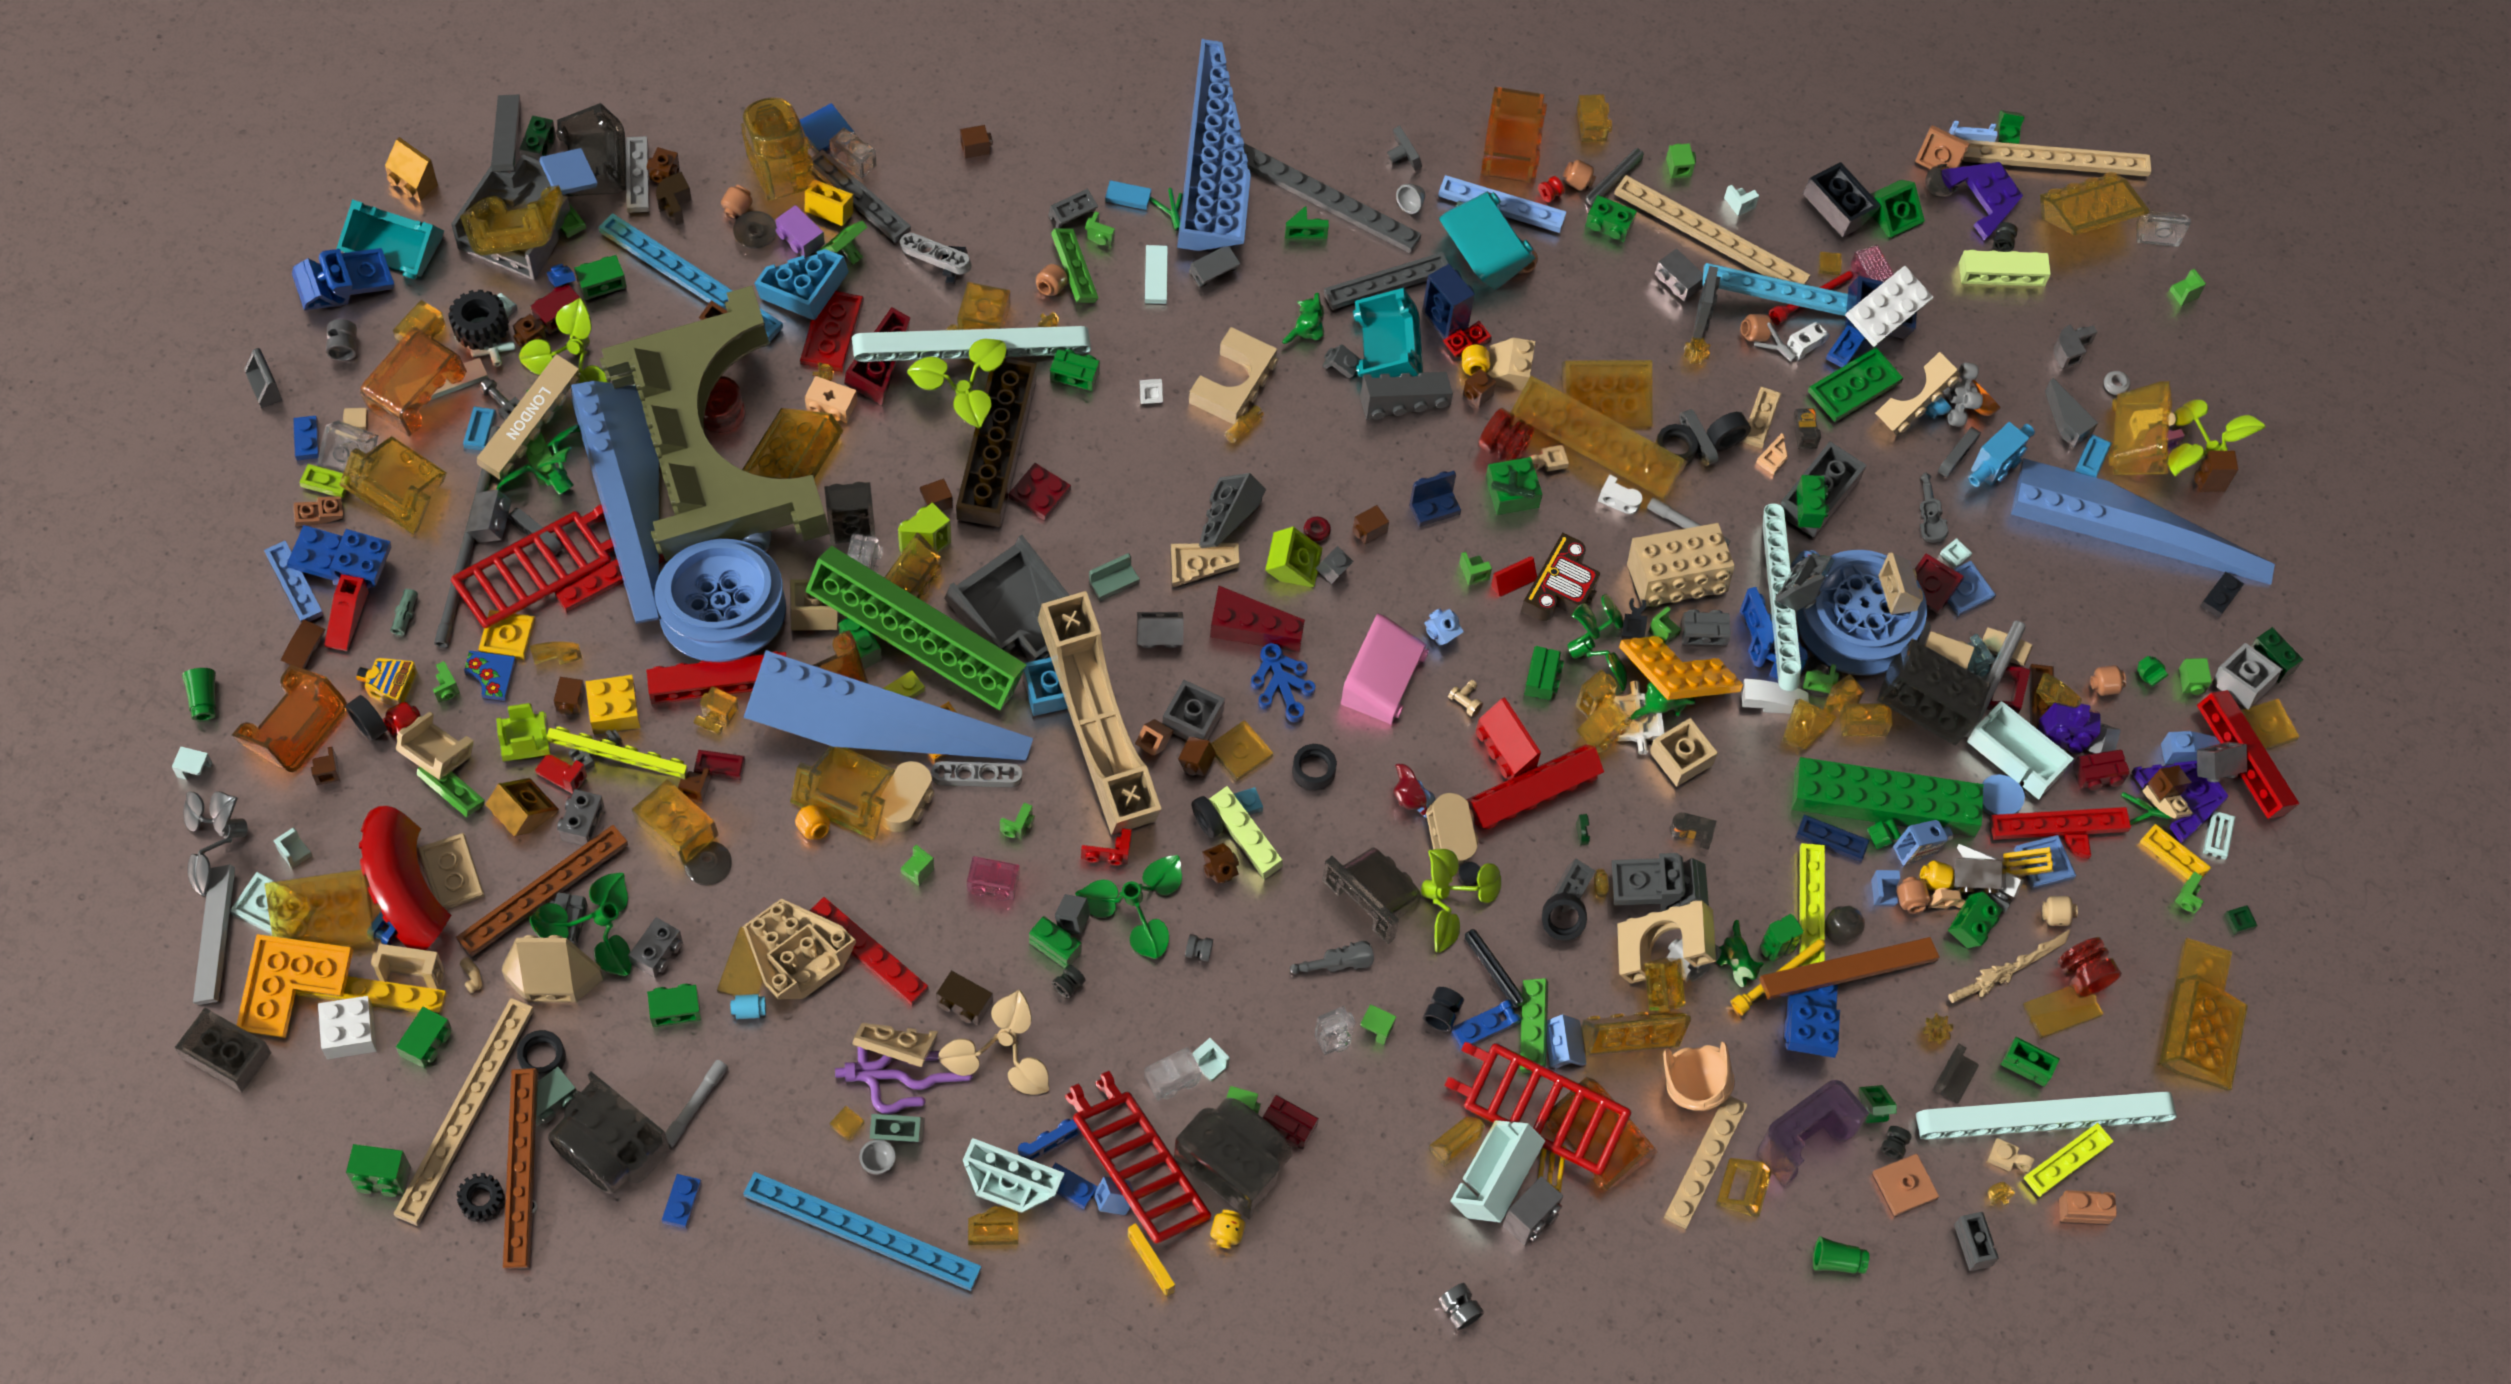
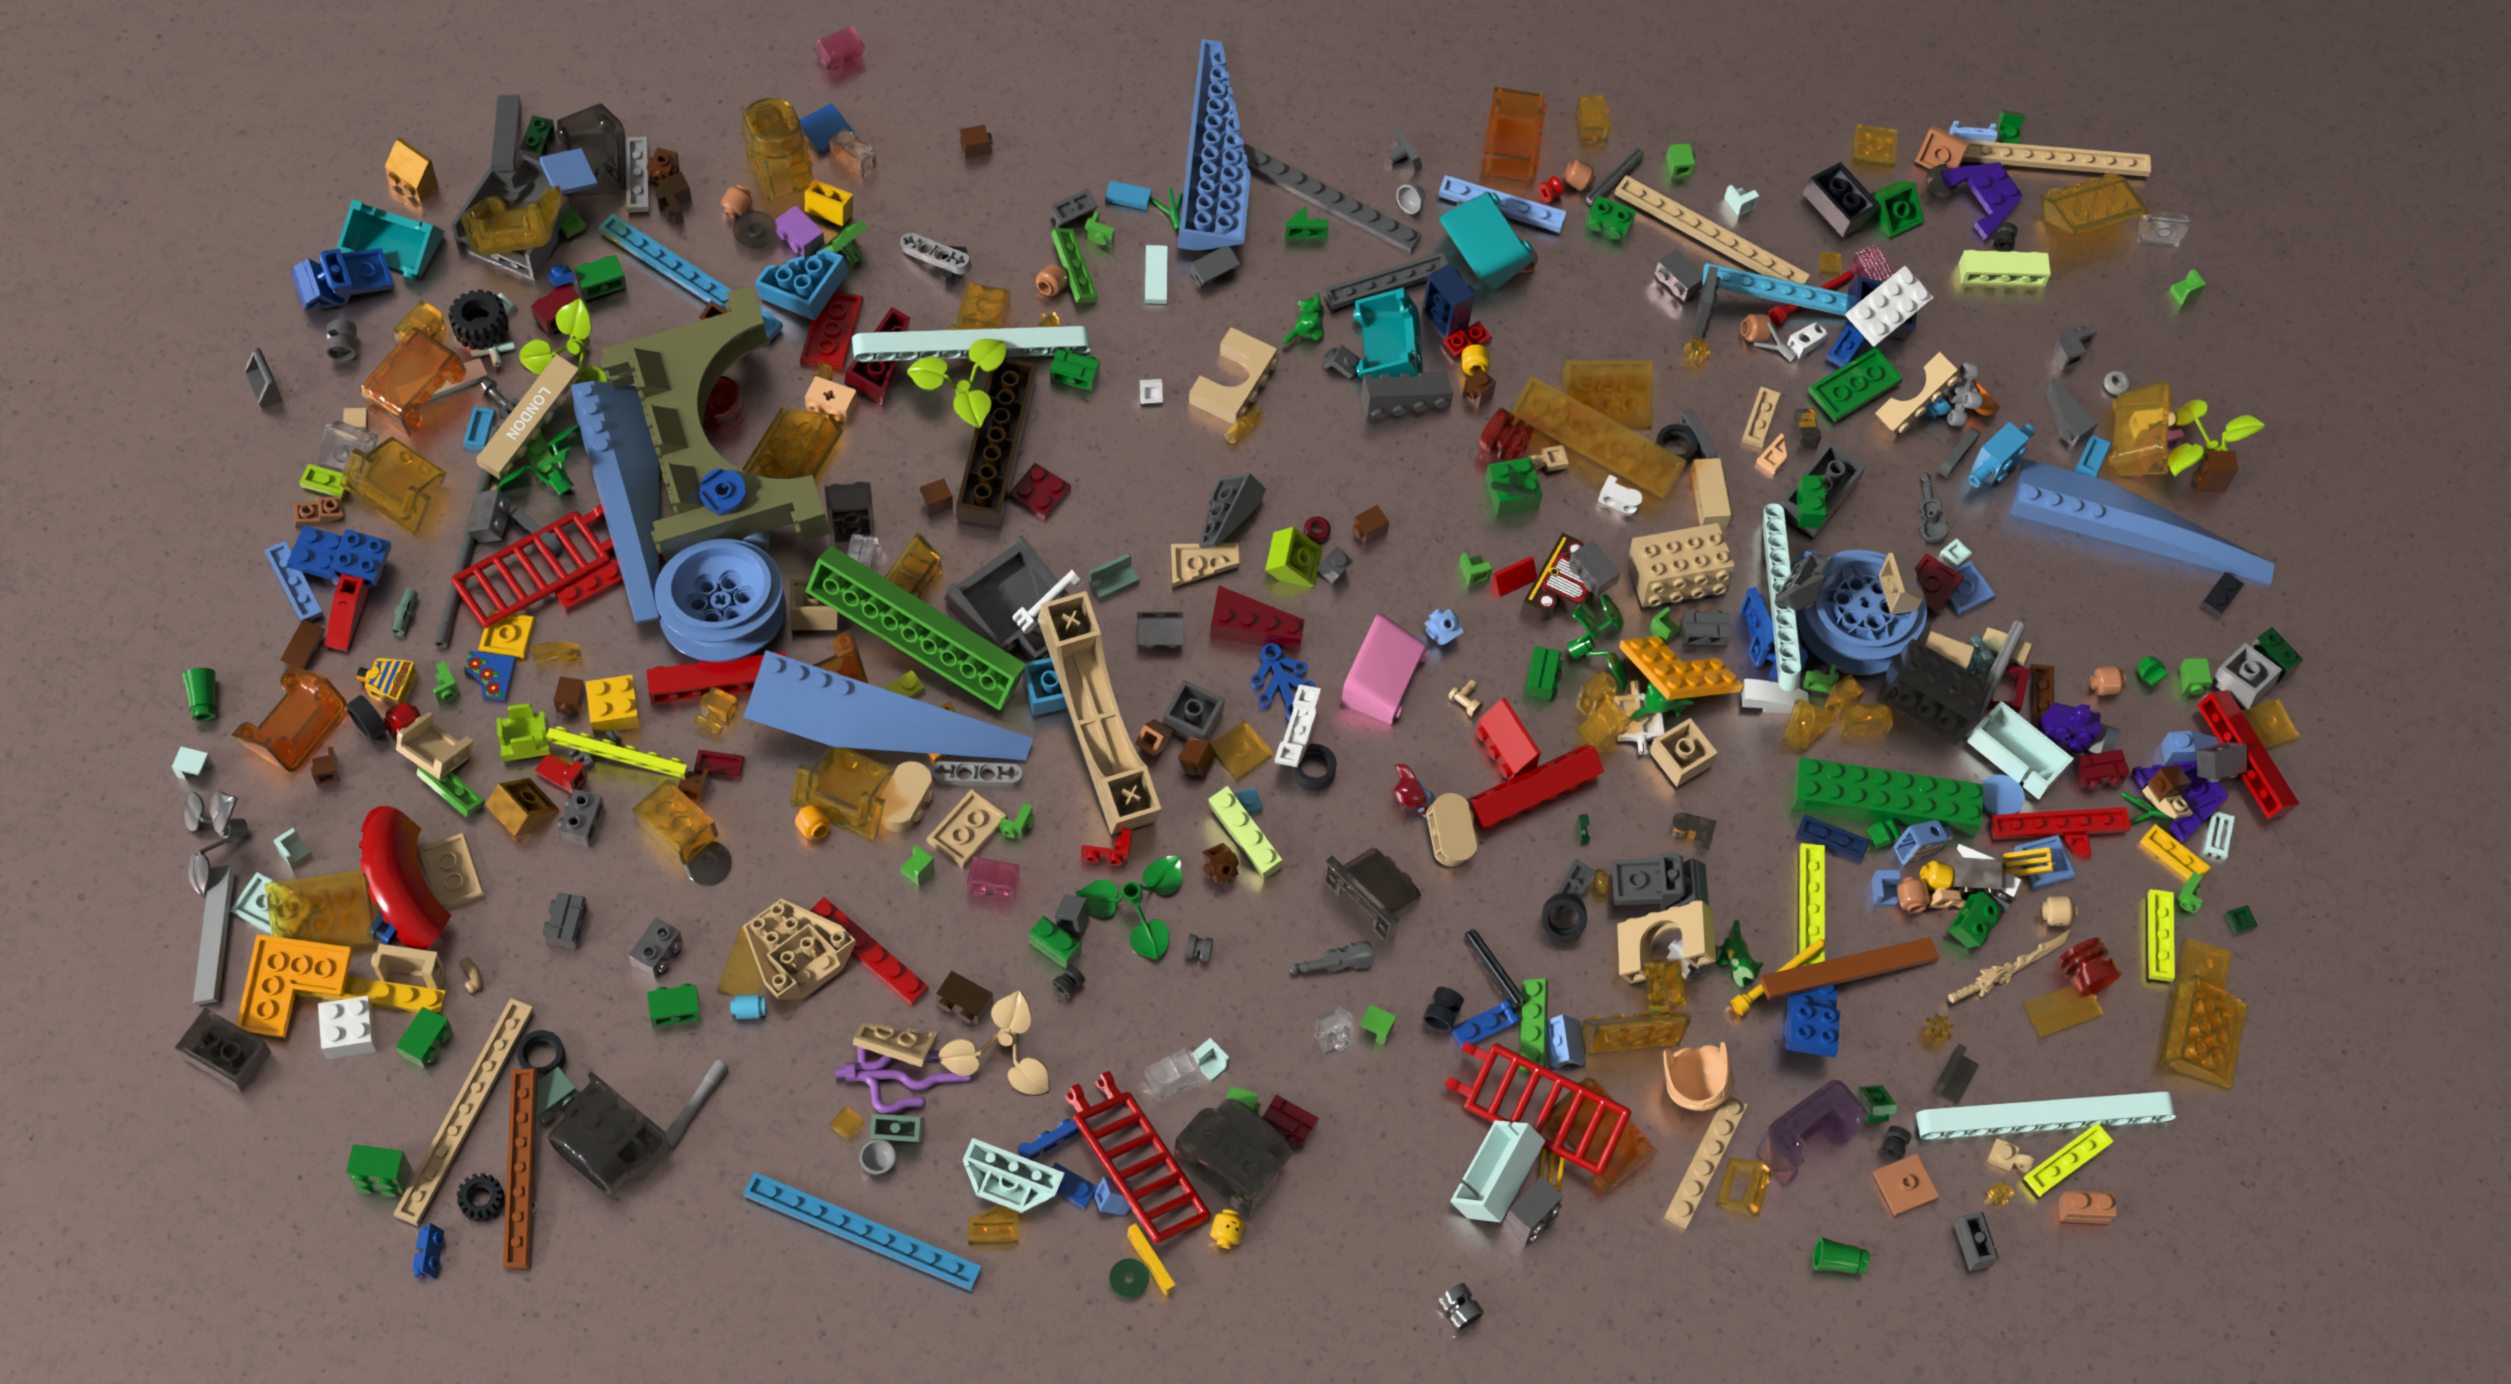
blue plate [293,416,320,461] -> none
dark orange plate [456,825,628,958] -> none
tan wedge [502,935,603,1003] -> none
reddish brown brick [513,313,547,347] -> none
green plant [530,873,632,976] -> none
blue plate [662,1174,702,1229] -> none
dark grey plate [807,150,911,243] -> none
green brick [838,618,882,670] -> none
lime slope [898,502,951,556] -> none
black tyre [1191,796,1223,838] -> none
dark blue bracket [1409,471,1461,527] -> none
lime plant [1421,848,1501,952] -> none
clear yellow tile [1428,1117,1485,1167] -> none
black tile [1458,862,1480,886] -> none
tan slope [1487,338,1535,391] -> none
black plate [1622,598,1648,638] -> none
light grey piece [1647,497,1731,547] -> none
black tyre [1707,411,1751,450] -> none
green brick [1760,914,1804,962] -> none
clear smoke hair [1825,906,1865,945] -> none
green brick [2001,1037,2060,1087] -> none
clear yellow slope [2036,673,2082,707] -> none
none -> blue hinge [412,1223,444,1279]
none -> blue plate [699,469,747,516]
none -> clear pink brick [813,26,865,70]
none -> tan tile [927,789,1008,869]
none -> white hinge [1012,570,1084,634]
none -> clear green piece [1109,1258,1149,1300]
none -> white slope [1275,685,1321,767]
none -> flat silver brick [1568,540,1621,597]
none -> tan brick [1691,458,1733,527]
none -> clear yellow plate [1852,124,1898,169]
none -> neon yellow plate [2148,889,2175,982]

